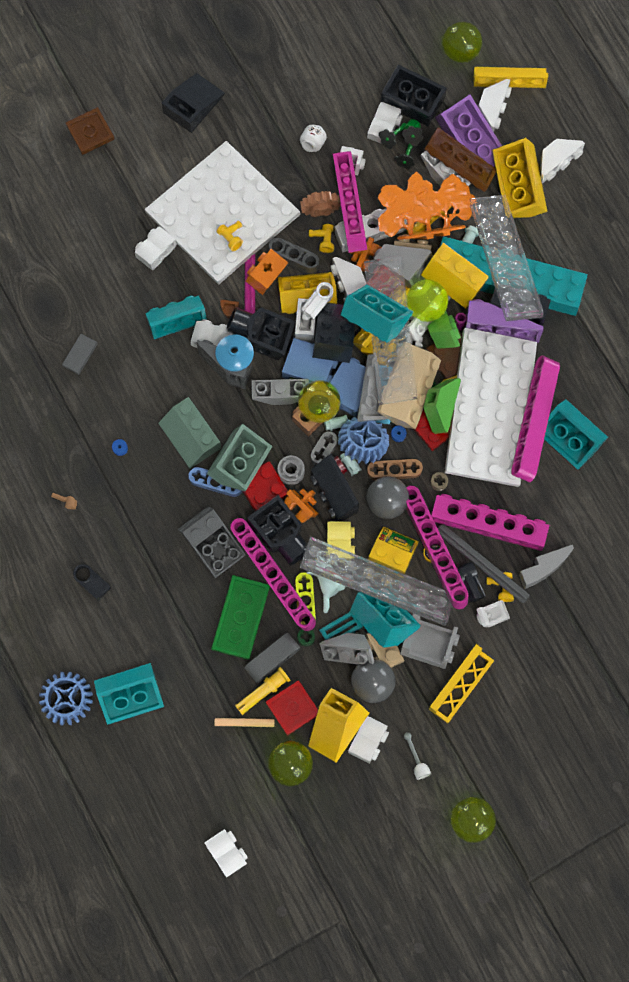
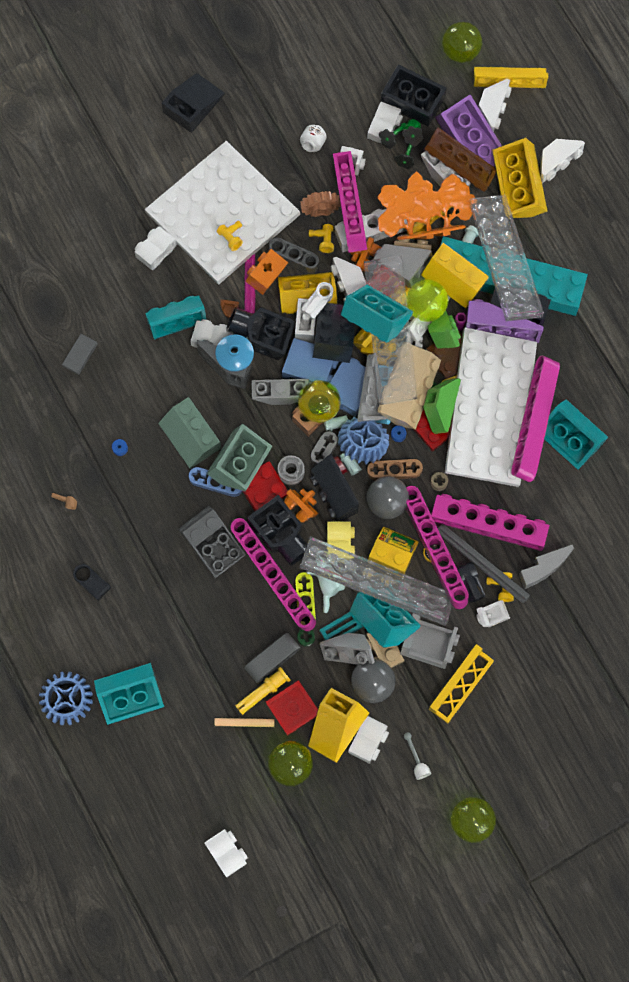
reddish brown plate [66,107,115,155] -> none
green tile [212,575,270,660] -> none

